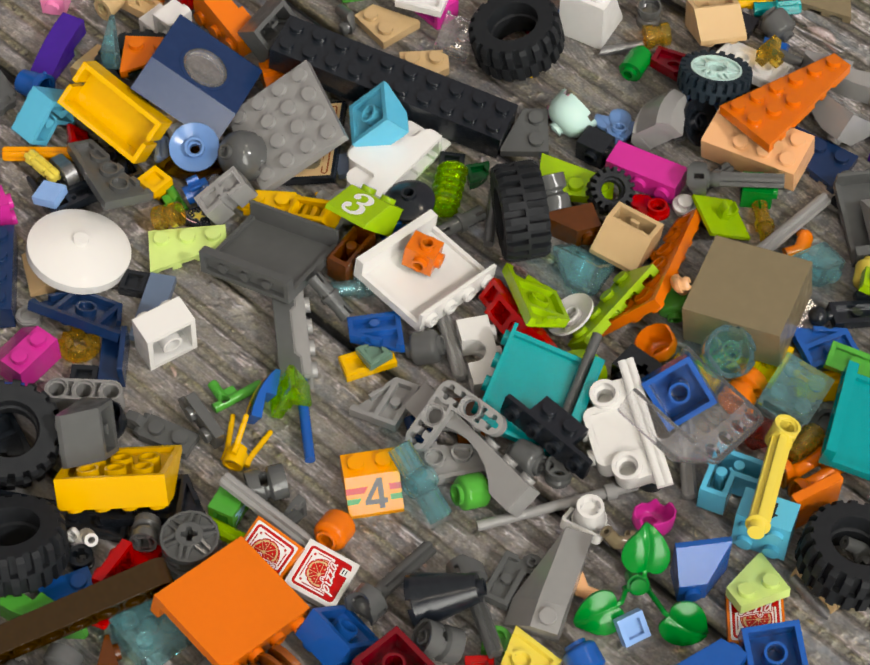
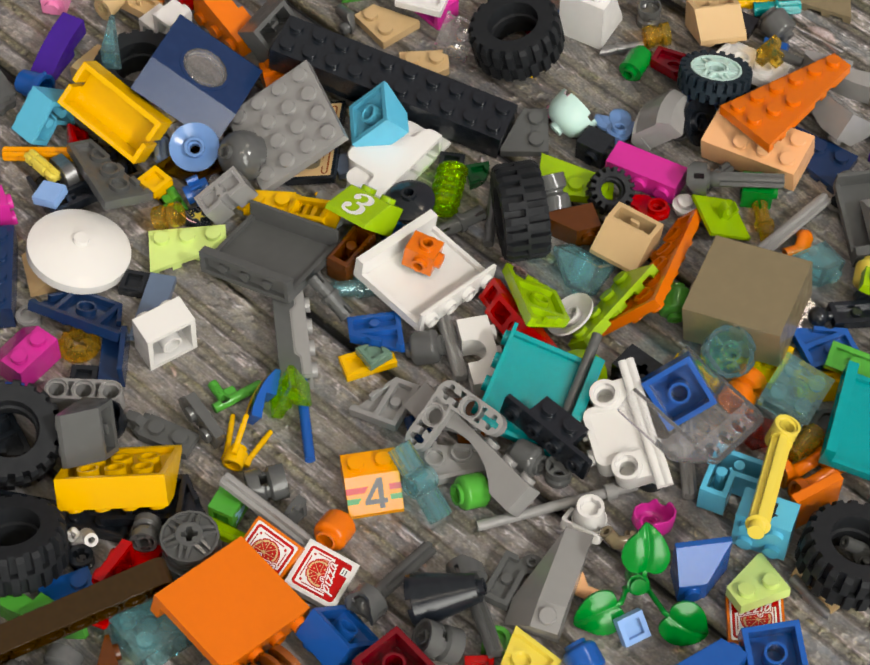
orange wing [119,36,164,78] -> none
orange hair [634,323,678,363] -> none
light nougat arm [670,274,692,296] -> none

